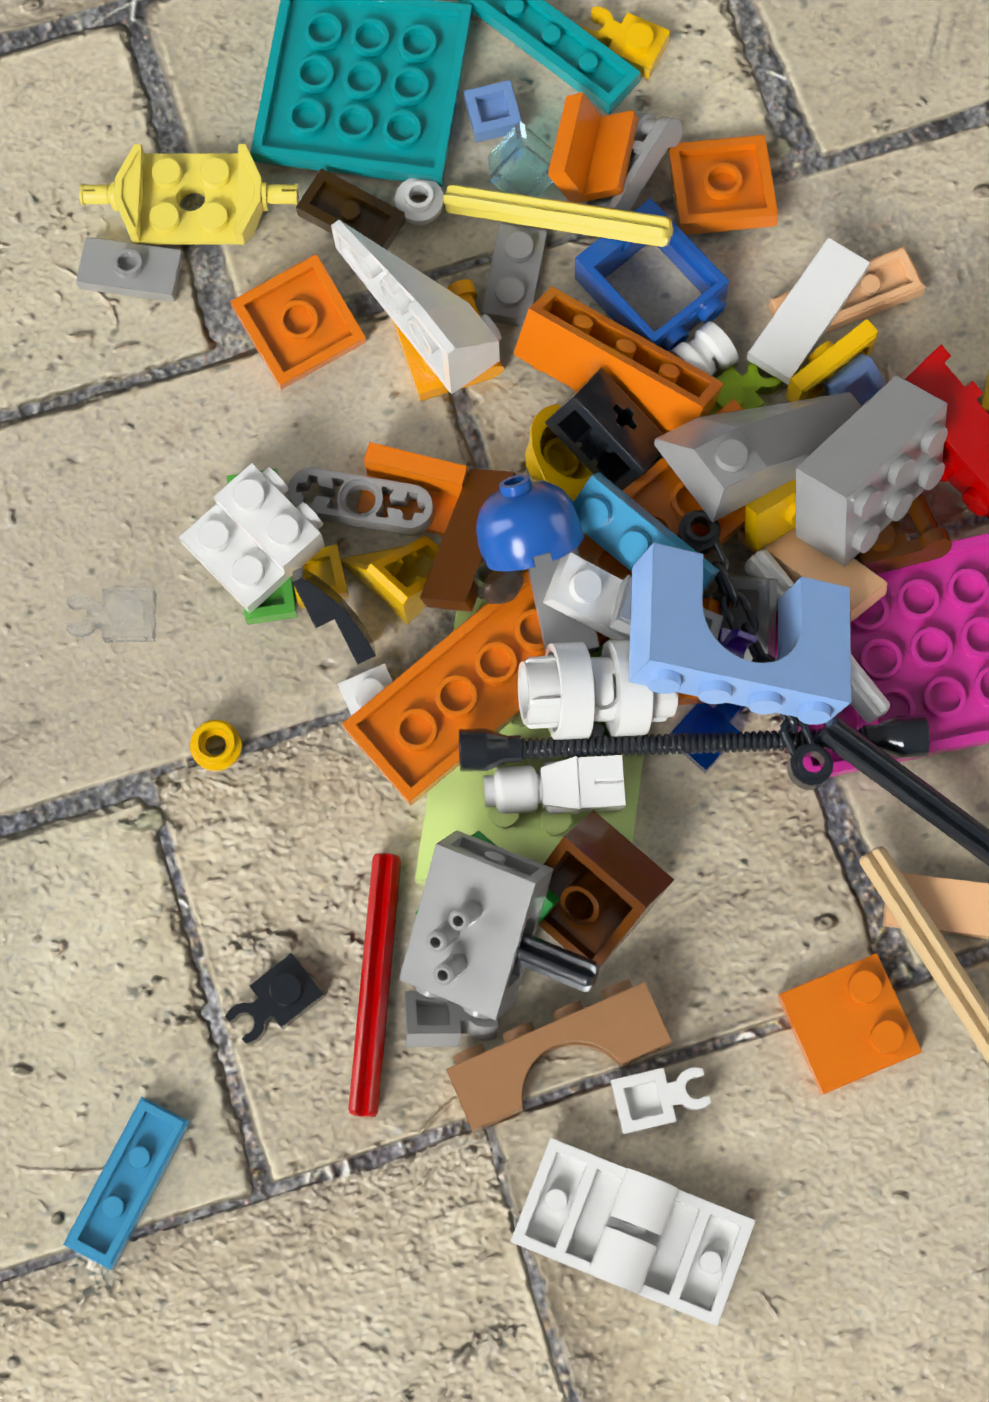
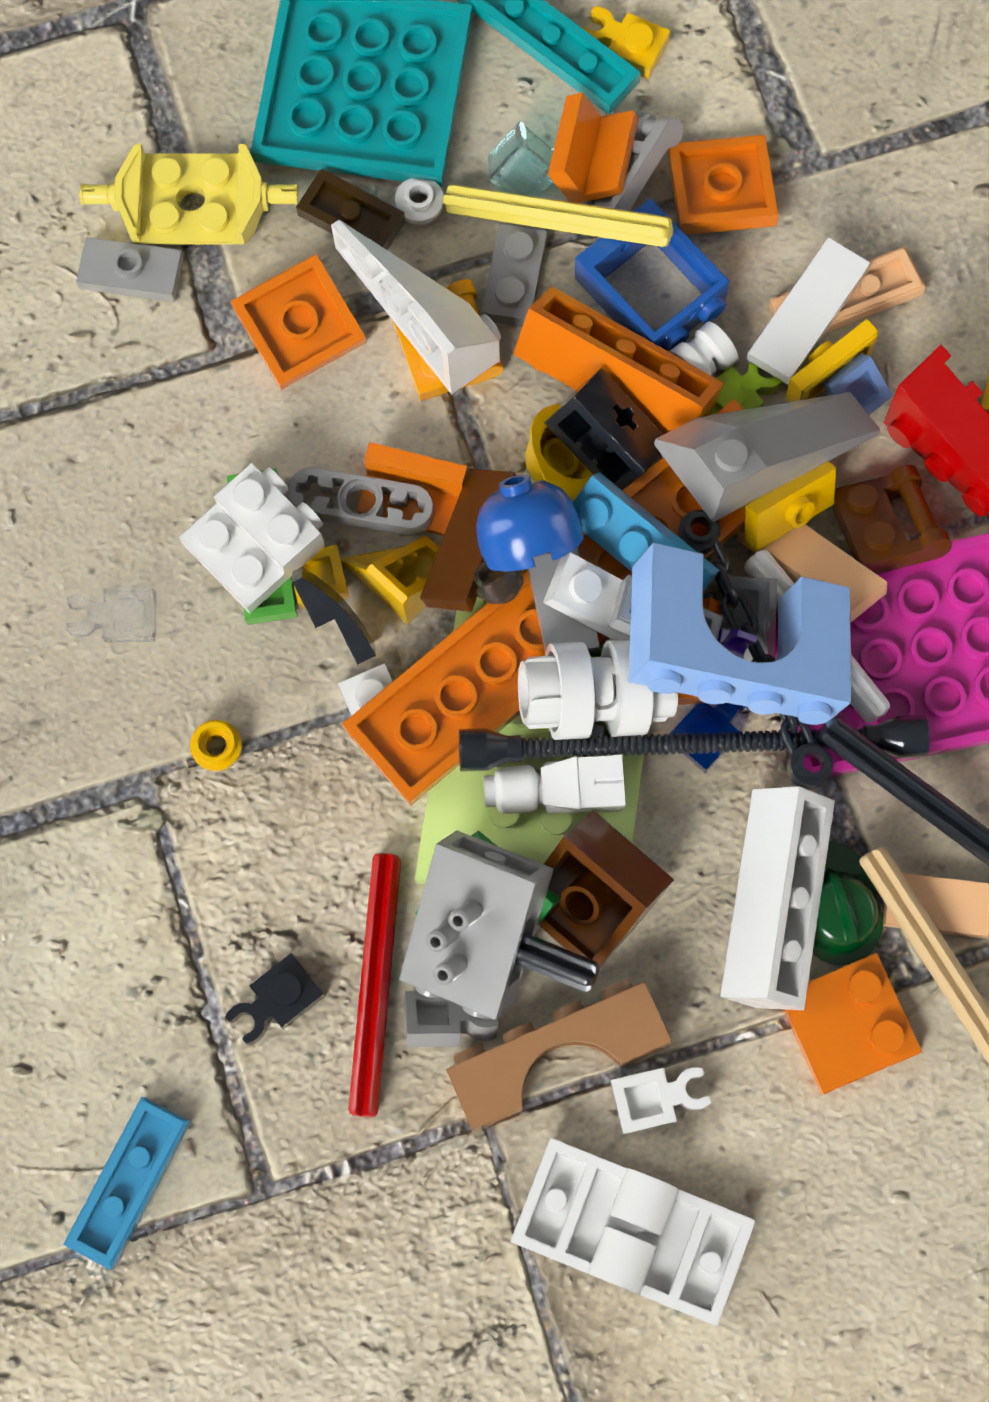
medium blue plate [464,80,522,143] -> none
light grey brick [796,375,948,566] -> none
none -> white brick [720,786,835,1010]
none -> dark green piece [813,841,883,965]

